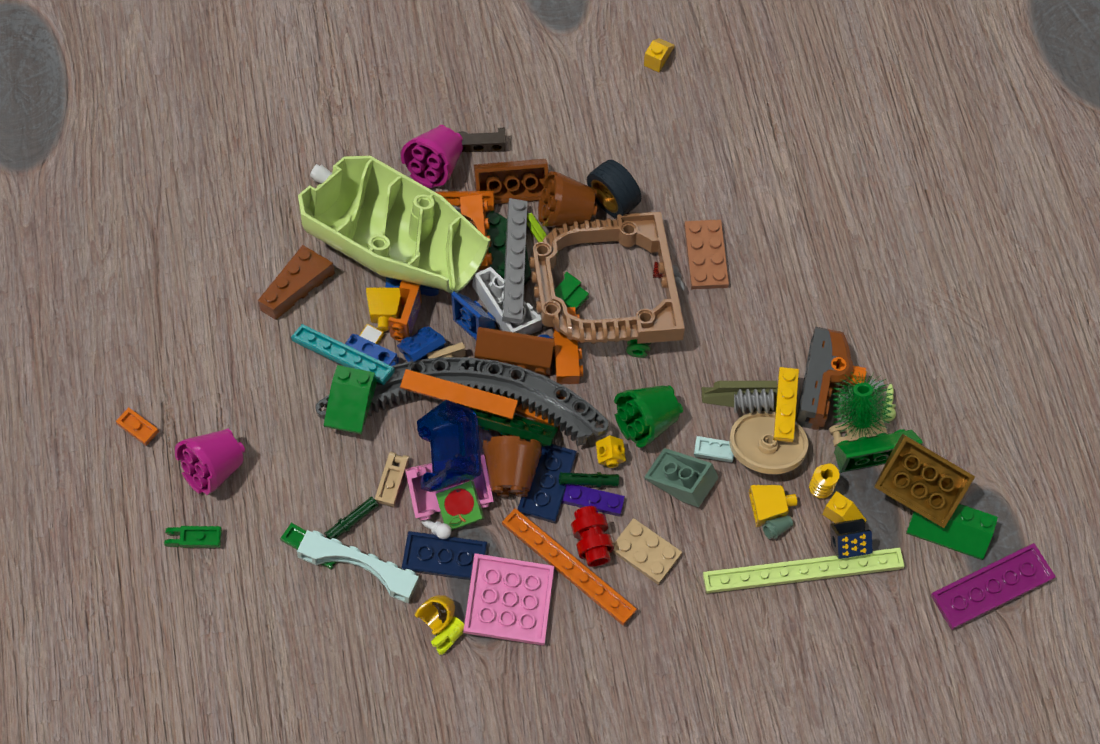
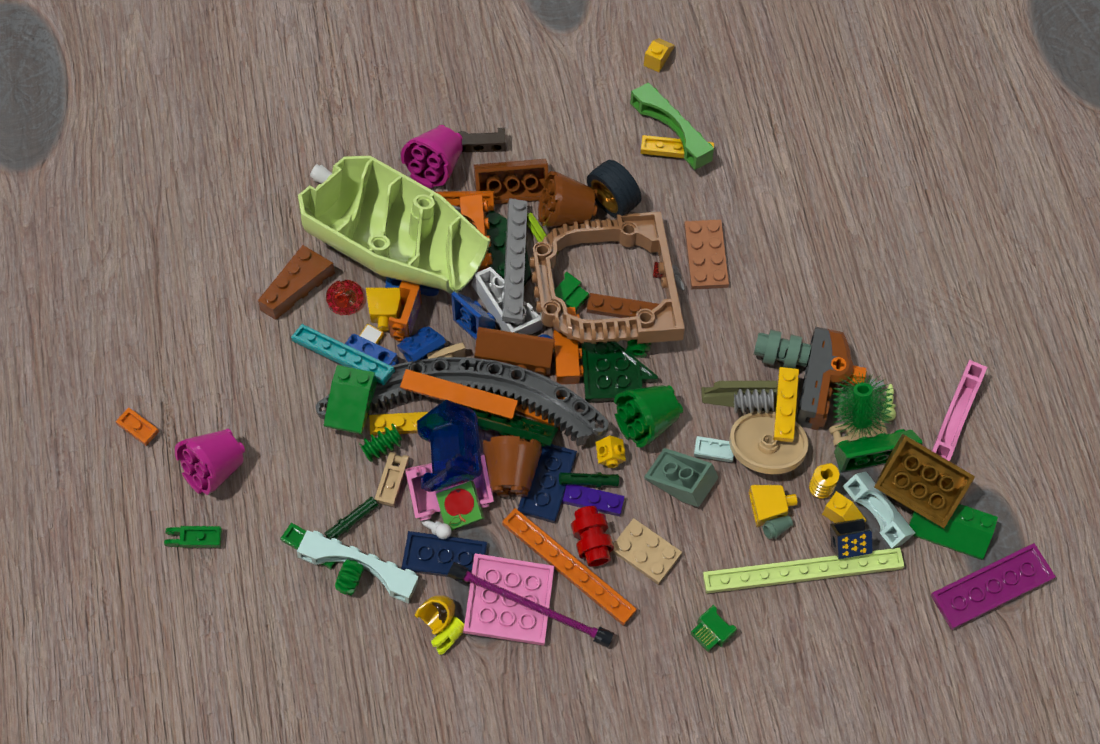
none -> clear red tile [326,280,364,315]
none -> green gear [335,559,363,596]
none -> green piece [359,423,403,462]
none -> yellow plate [369,411,448,436]
none -> magenta hose [447,562,614,648]
none -> dark green wing [581,341,658,402]
none -> dark orange plate [586,293,659,318]
none -> bright green arch [630,82,714,170]
none -> yellow plate [640,135,714,158]
none -> green piece [691,605,737,652]
none -> sand green piece [753,329,811,369]
none -> light aqua arch [843,472,915,548]
none -> bright pink arch [931,360,987,461]

